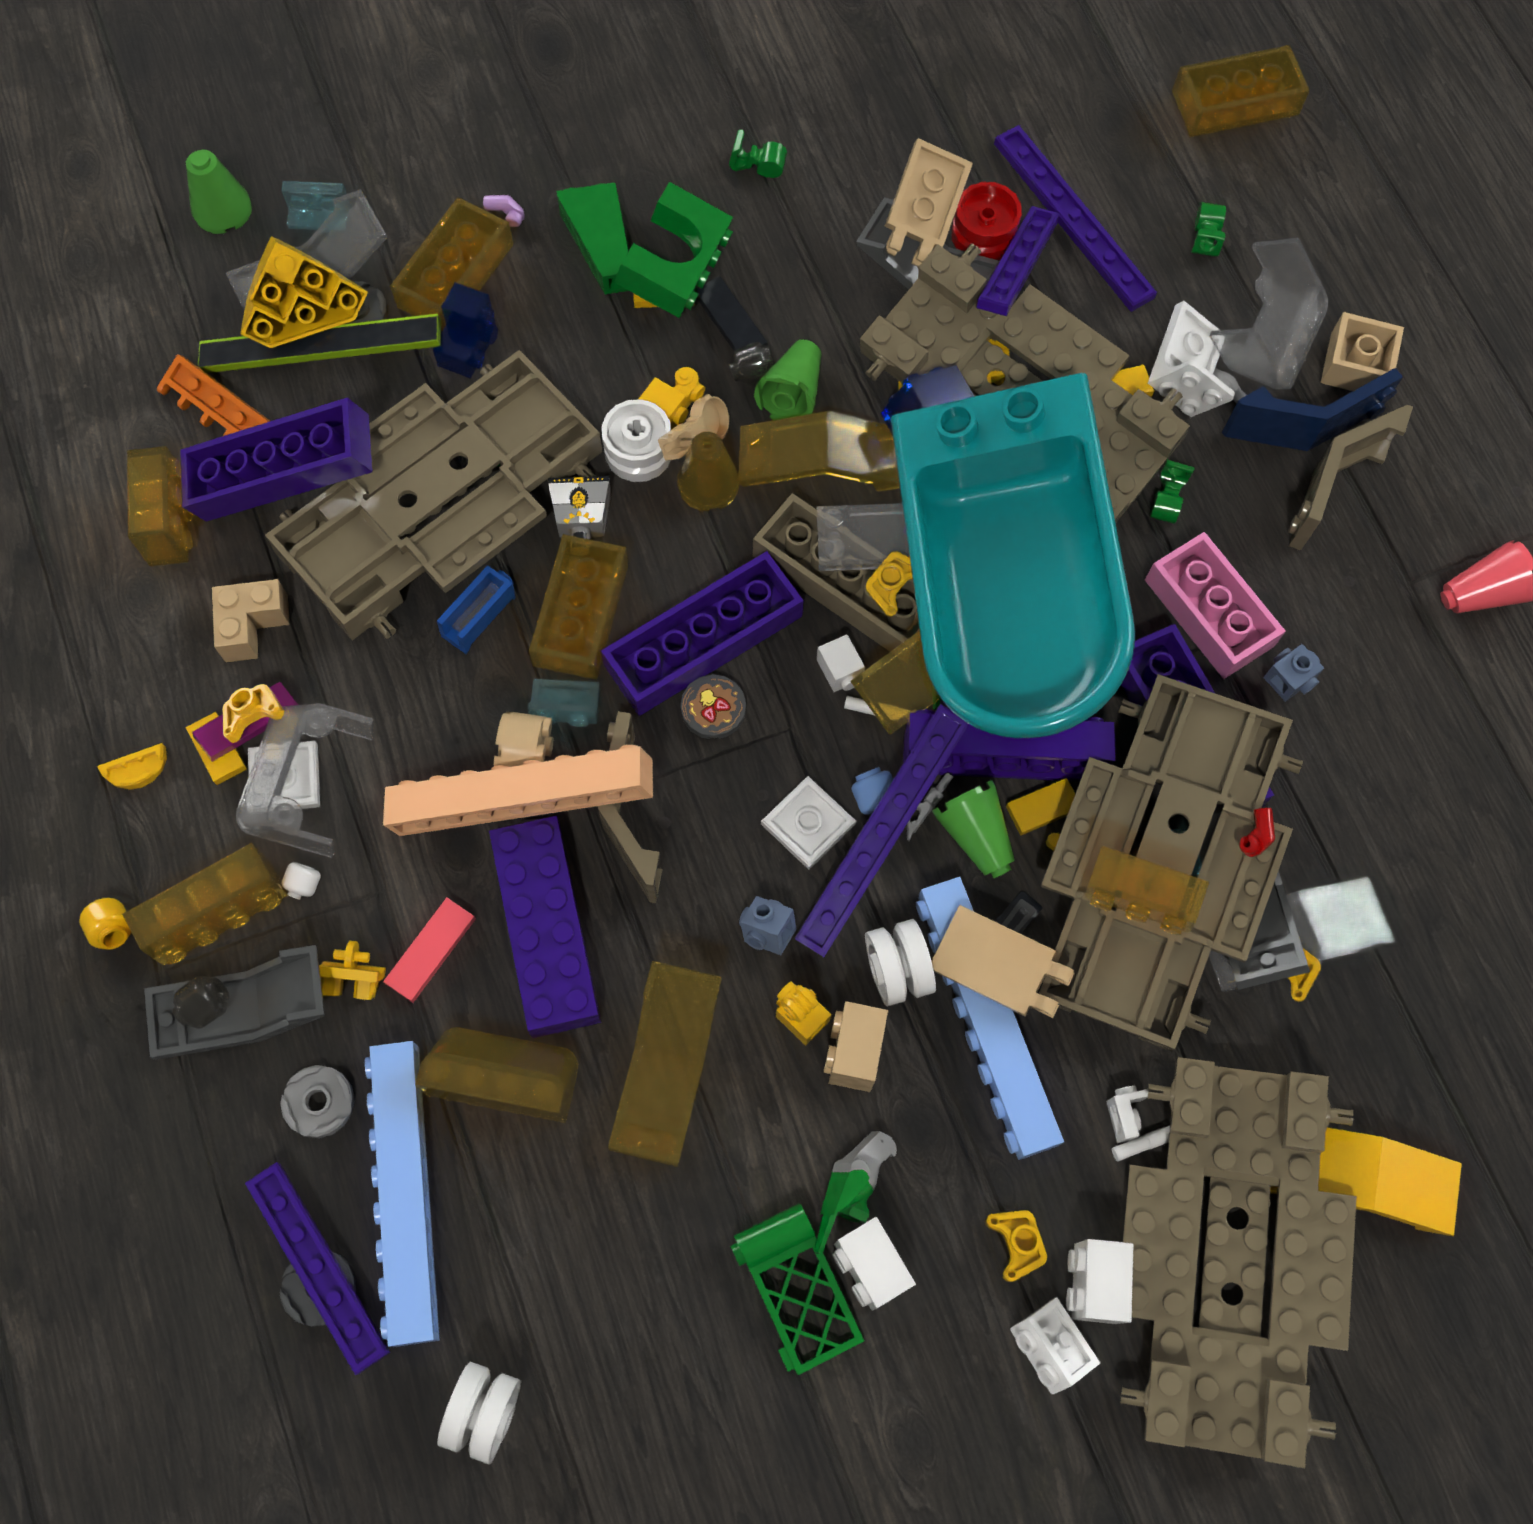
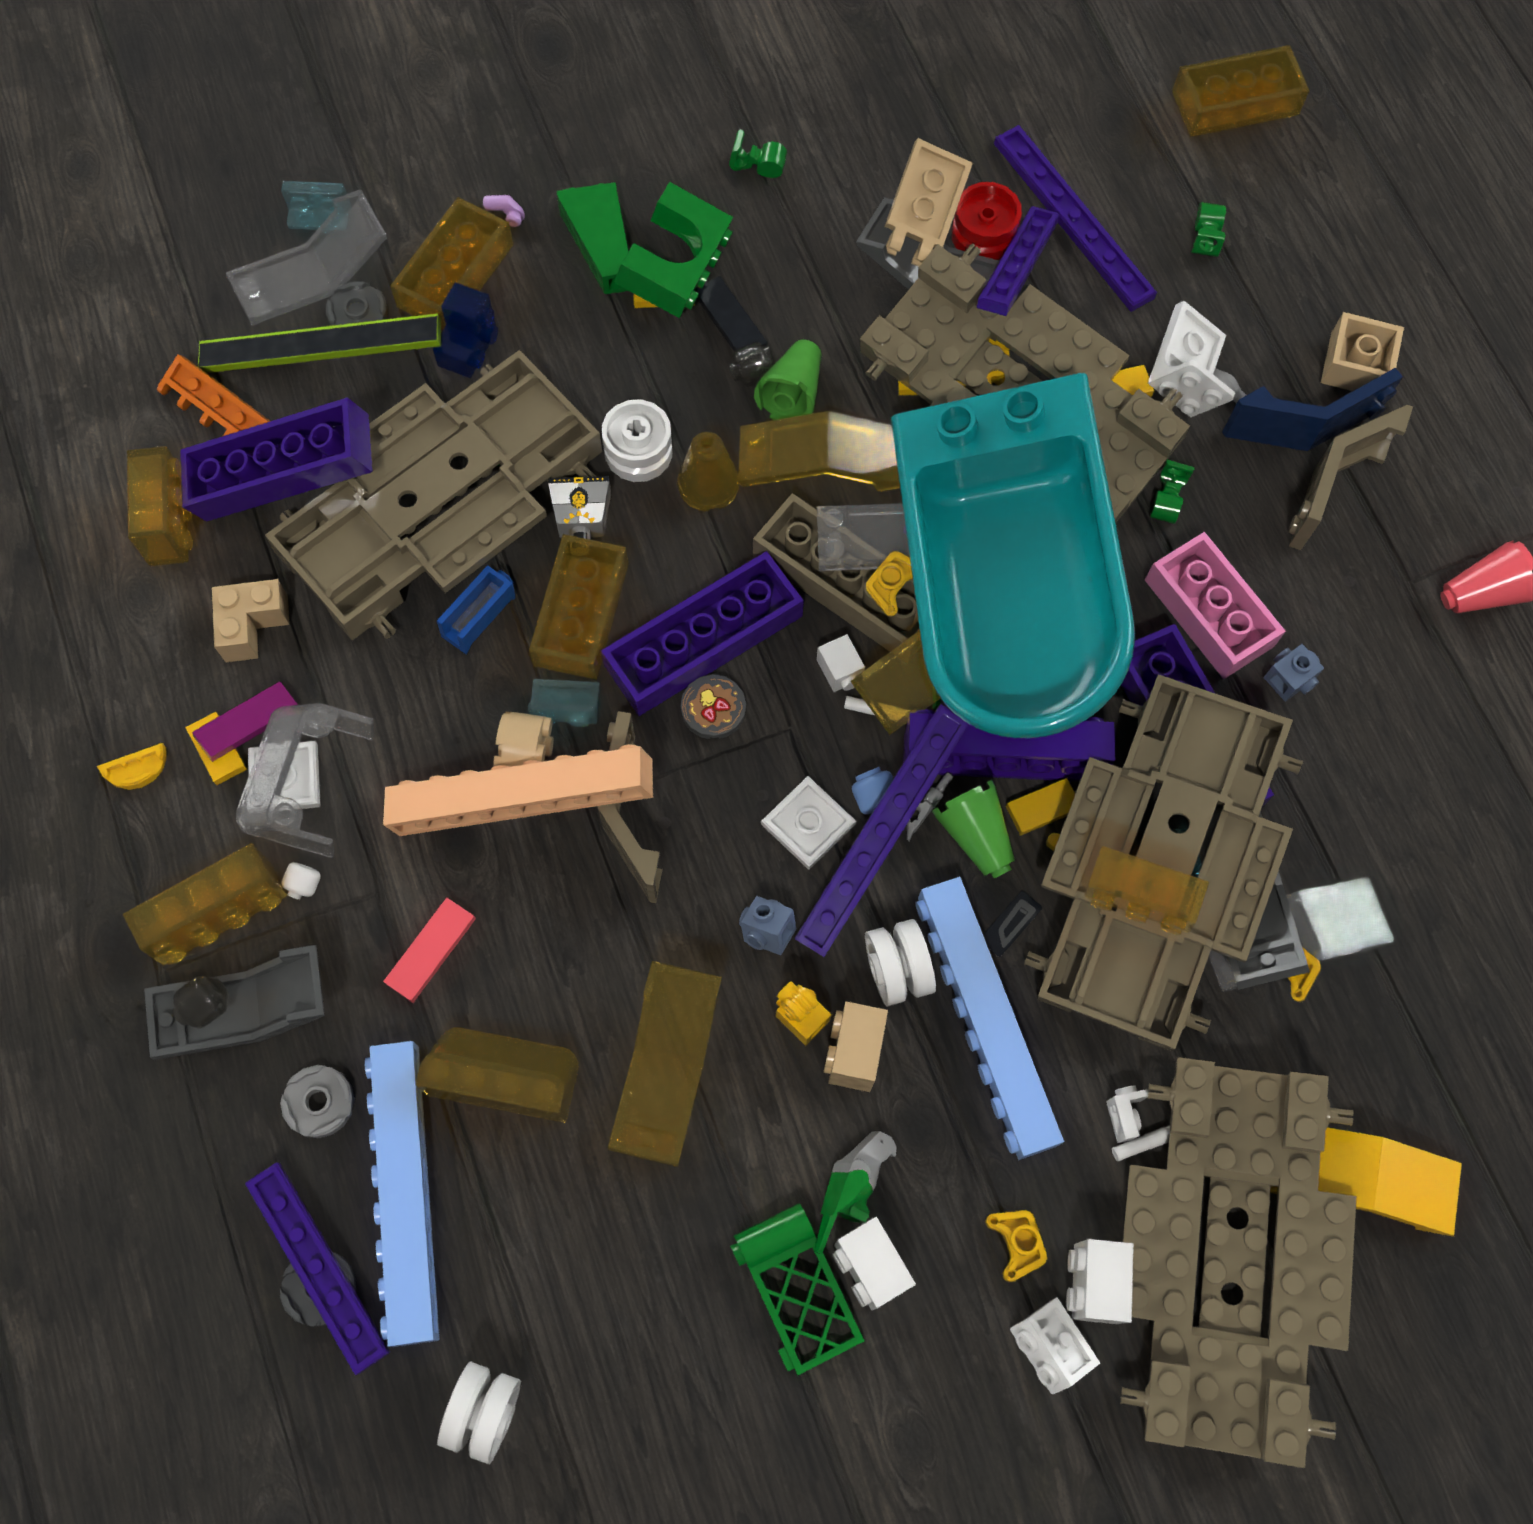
yellow head [79,898,133,950] -> none
bright green cone [186,150,252,234] -> none
yellow piece [222,684,284,743] -> none
yellow brick [240,236,368,348] -> none
yellow hips [319,941,386,1000] -> none
dark purple brick [489,816,601,1038] -> none
yellow brick [638,367,706,430] -> none
tan piece [658,394,729,460] -> none
clear blue brick [880,365,975,435] -> none
tan tile [931,905,1075,1018] -> none
clear windscreen [1209,238,1328,390] -> none
red arm [1239,808,1275,857] -> none

